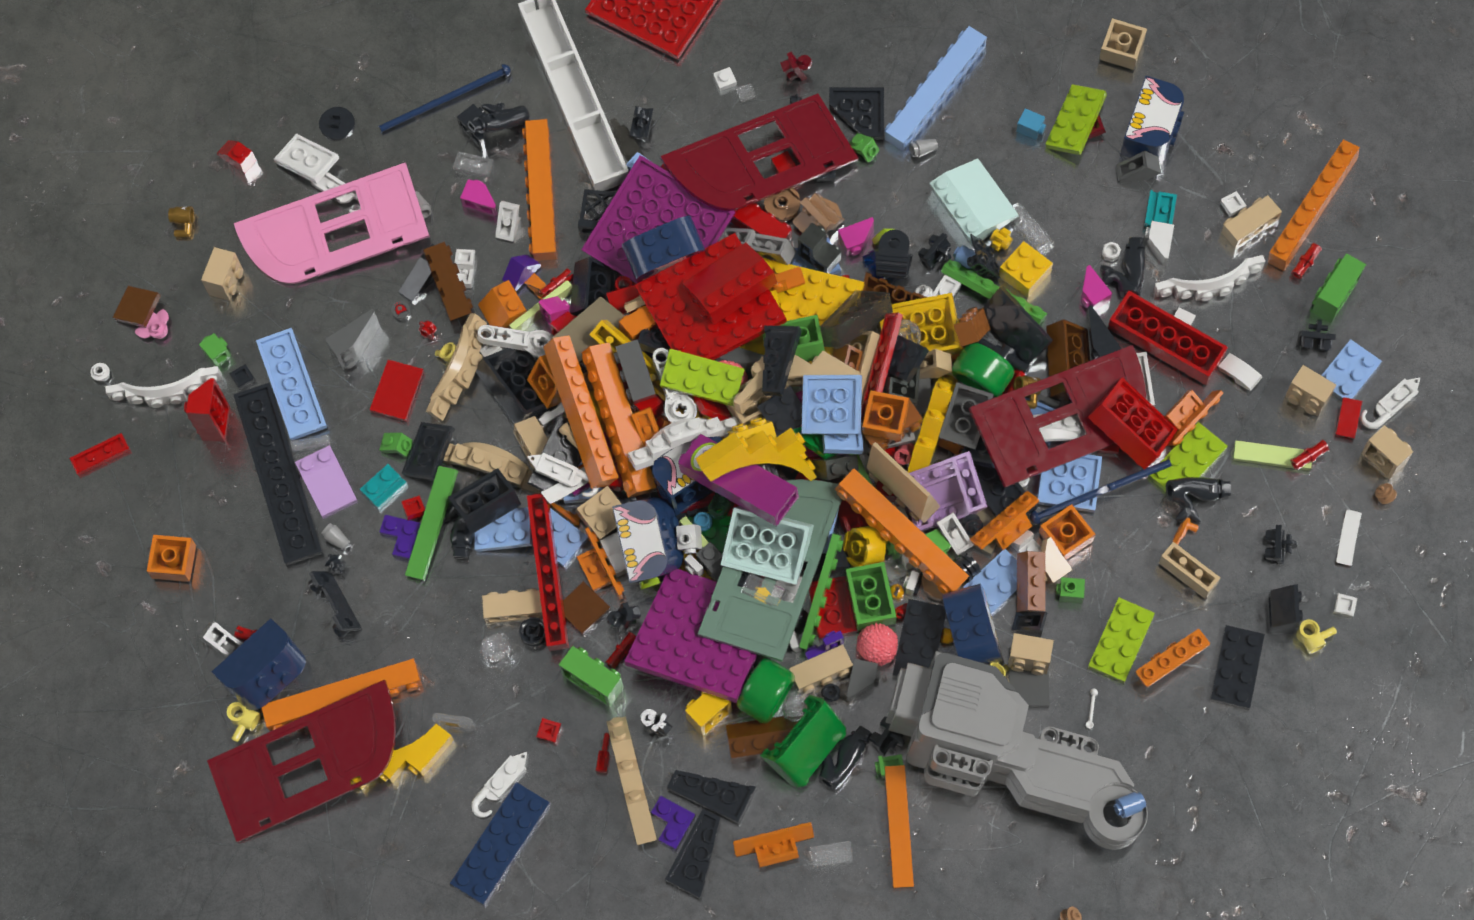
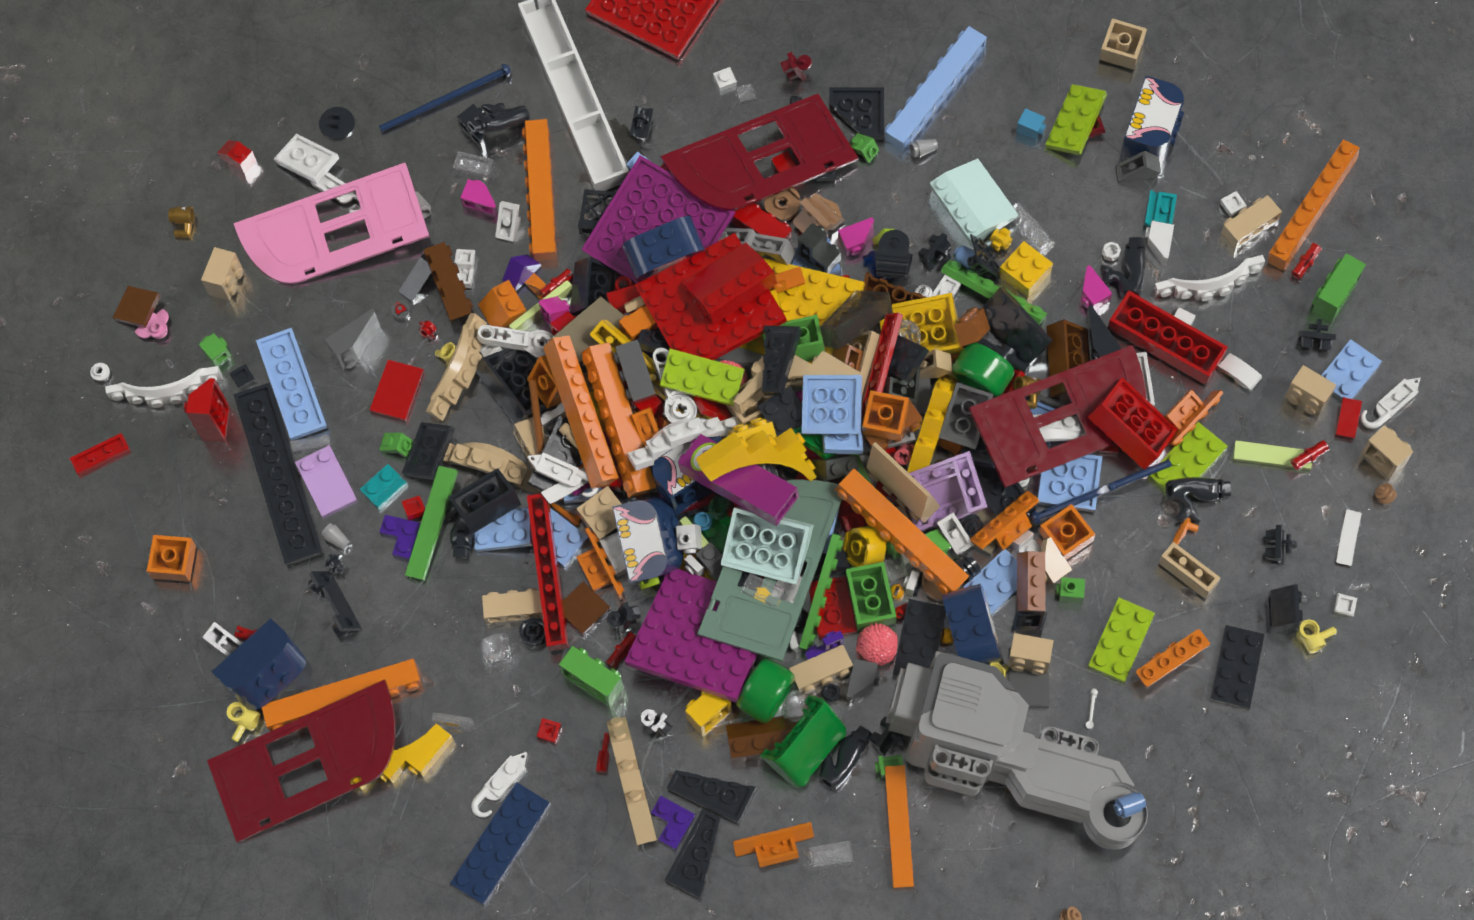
none -> dark orange bar [529,380,544,454]

